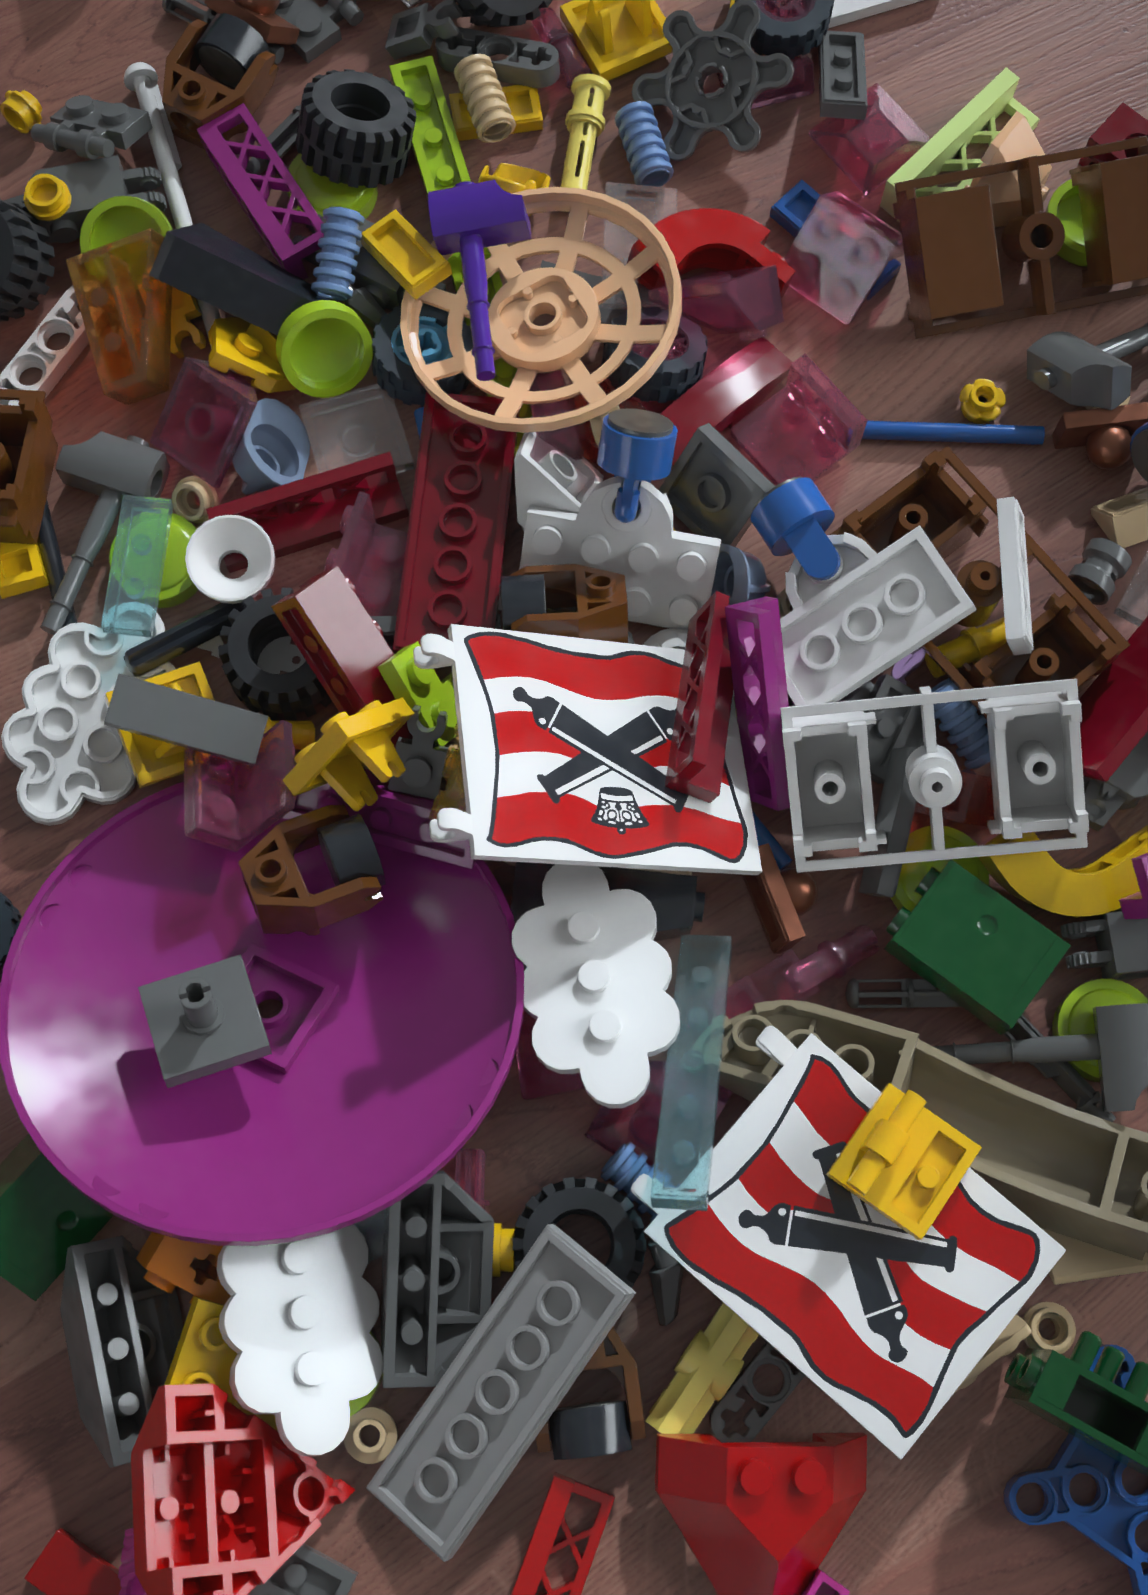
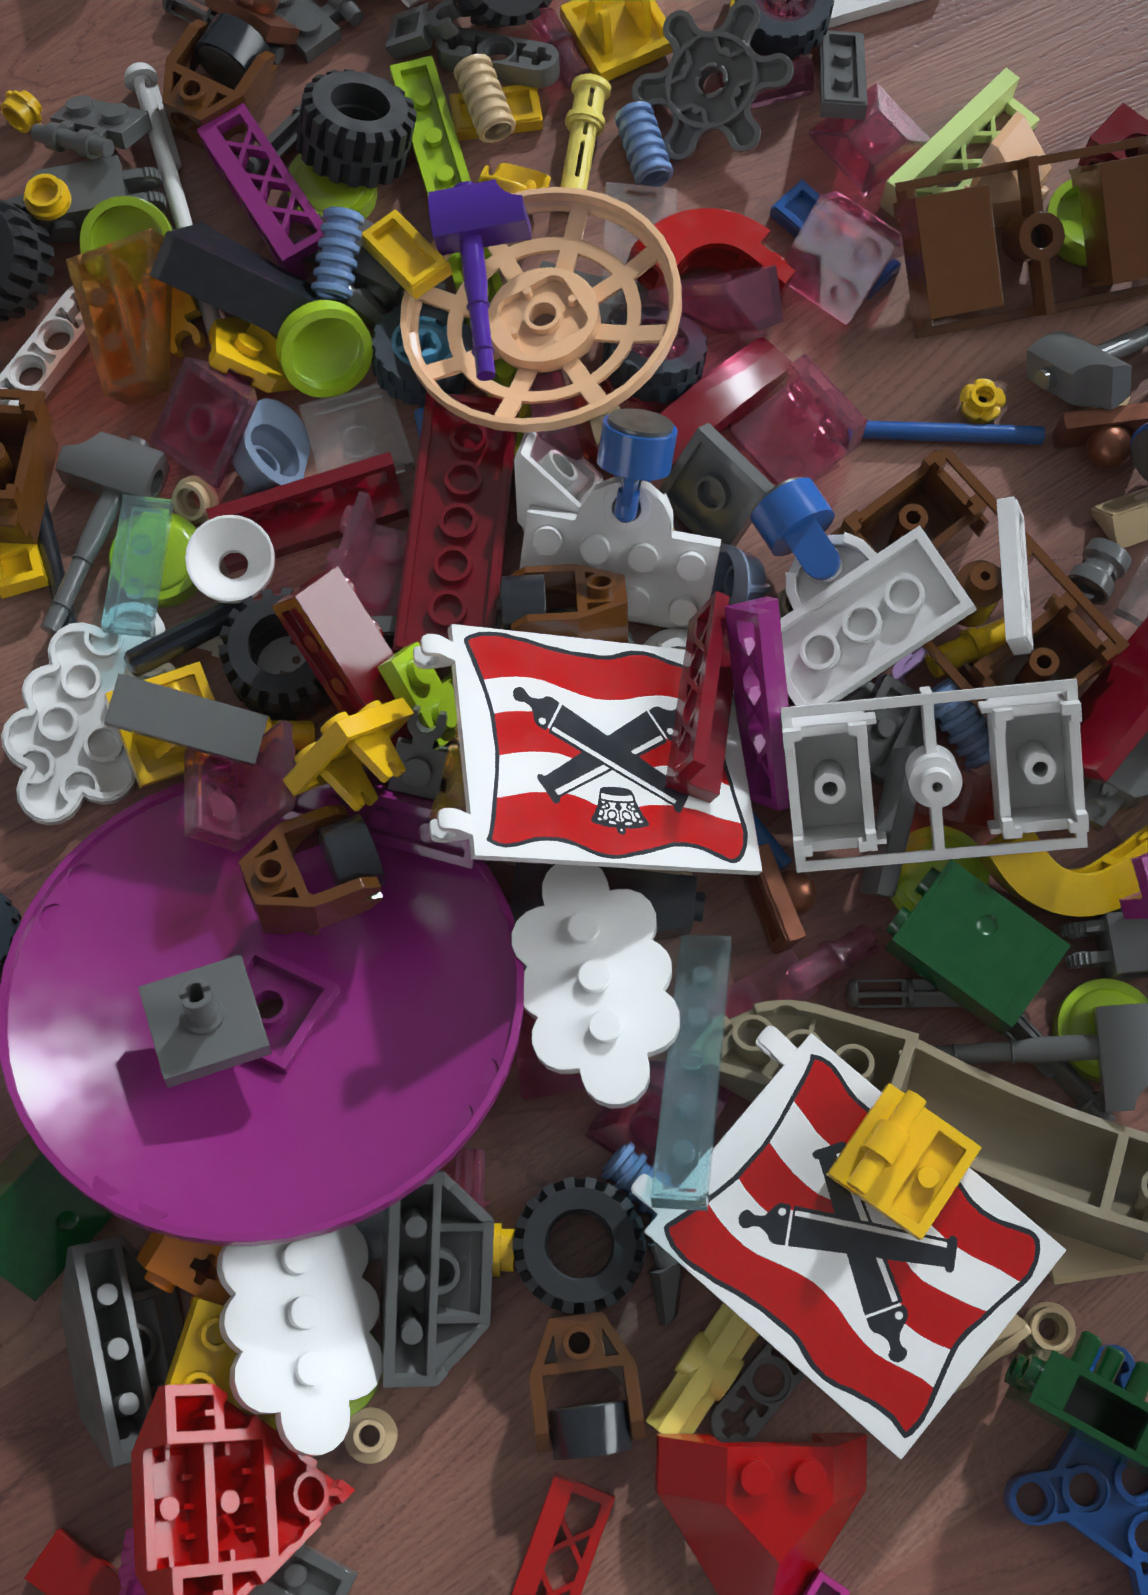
light grey tile [366,1224,636,1562] -> none

